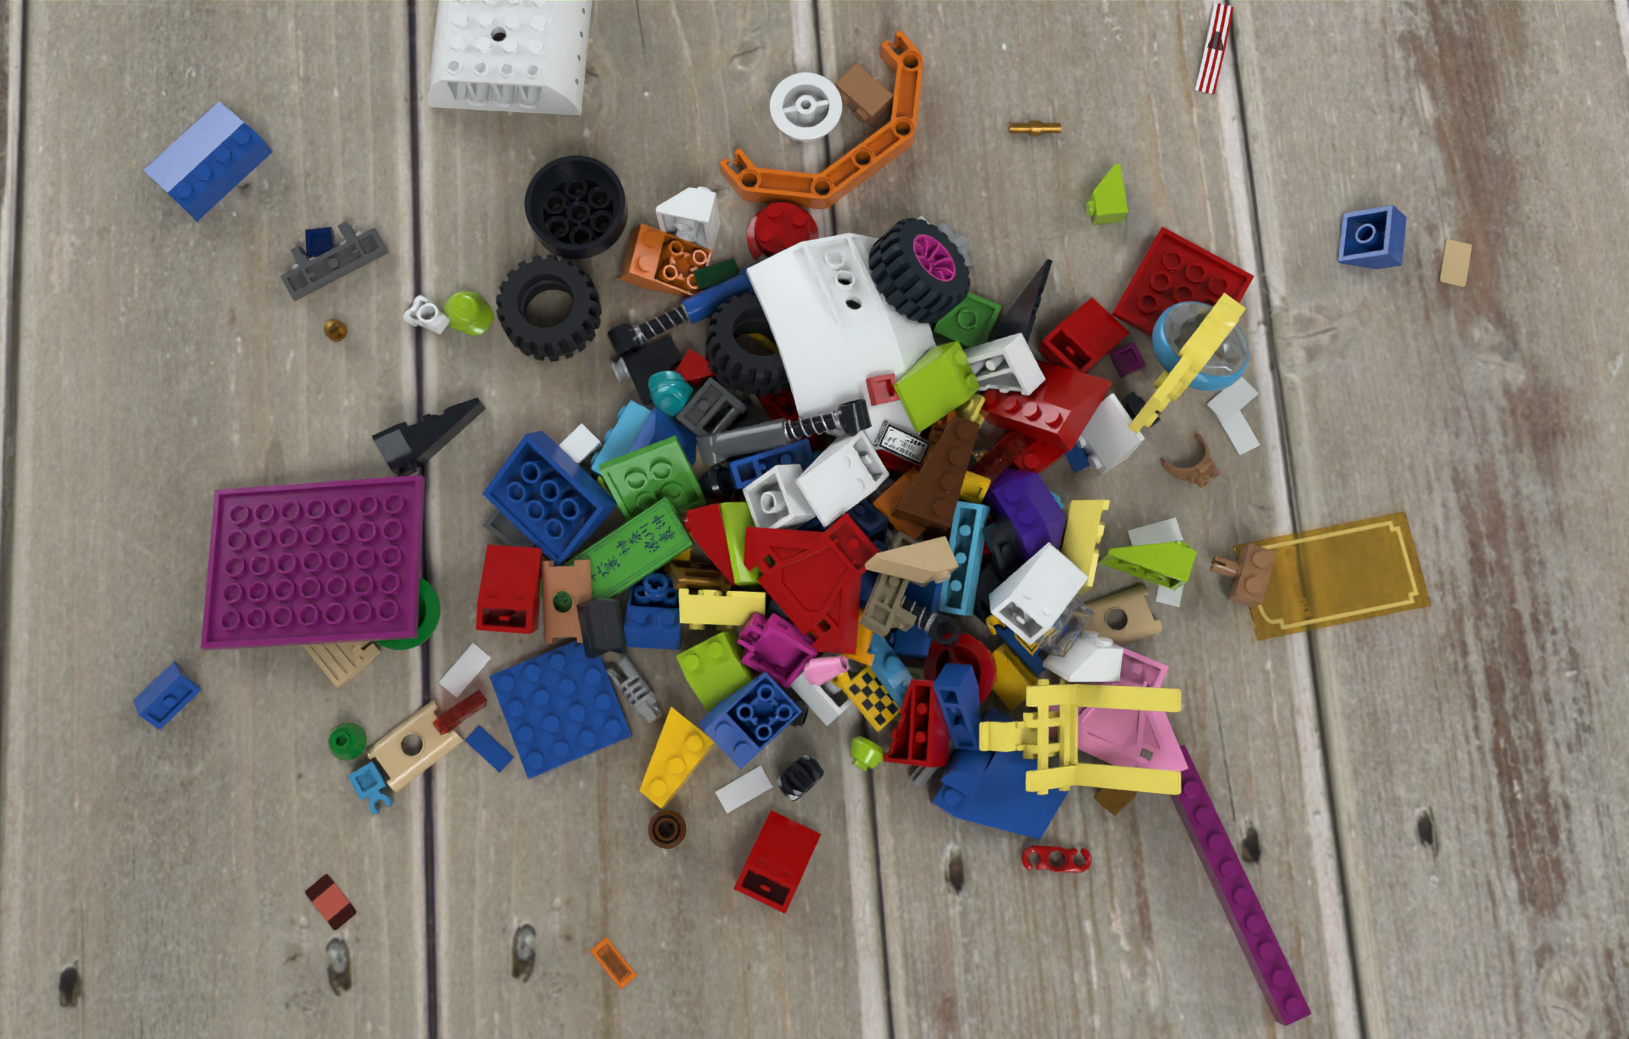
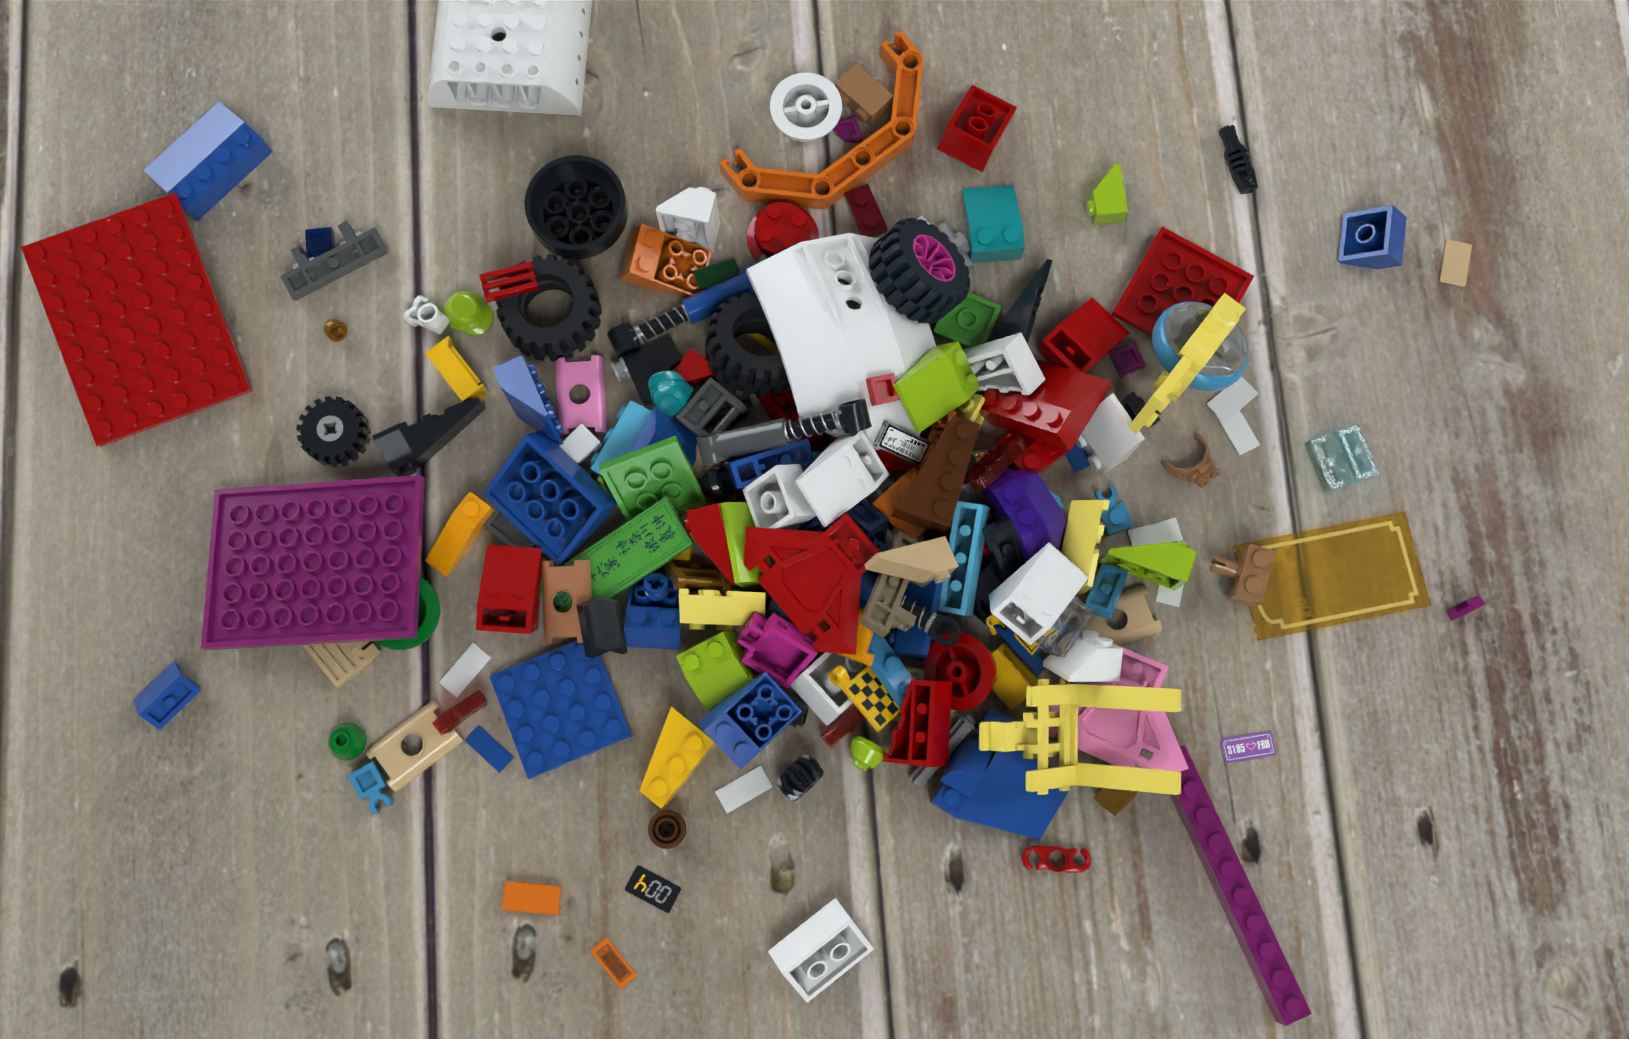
clear red sticker [305,874,356,930] -> none
light grey hinge [606,656,663,724] -> none
red slope [734,810,821,914] -> none
bright pink cone [804,655,849,686] -> none
blue slope [933,663,981,752] -> none
yellow tile [959,471,991,504] -> none
pearl gold bar [1009,120,1061,136] -> none
sticker [1195,3,1233,94] -> none
none -> red plate [21,193,253,447]
none -> black wheel [296,396,371,467]
none -> yellow window [425,336,489,402]
none -> light orange slope [425,492,494,577]
none -> red tile [479,261,539,303]
none -> slope [493,355,564,445]
none -> orange tile [501,881,563,915]
none -> bright pink piece [554,355,608,437]
none -> black sticker [625,865,681,913]
none -> white slope [768,898,874,1003]
none -> clear red pin [820,706,865,748]
none -> magenta tile [833,116,863,143]
none -> dark red plate [844,183,888,238]
none -> red slope [937,85,1017,172]
none -> teal slope [962,185,1025,263]
none -> dark azure plate [1084,563,1128,619]
none -> dark azure plate [1095,485,1133,537]
none -> black hinge [1219,125,1258,194]
none -> medium lavender sticker [1220,731,1277,764]
none -> clear light blue slope [1305,425,1379,492]
none -> magenta tile [1446,596,1485,621]

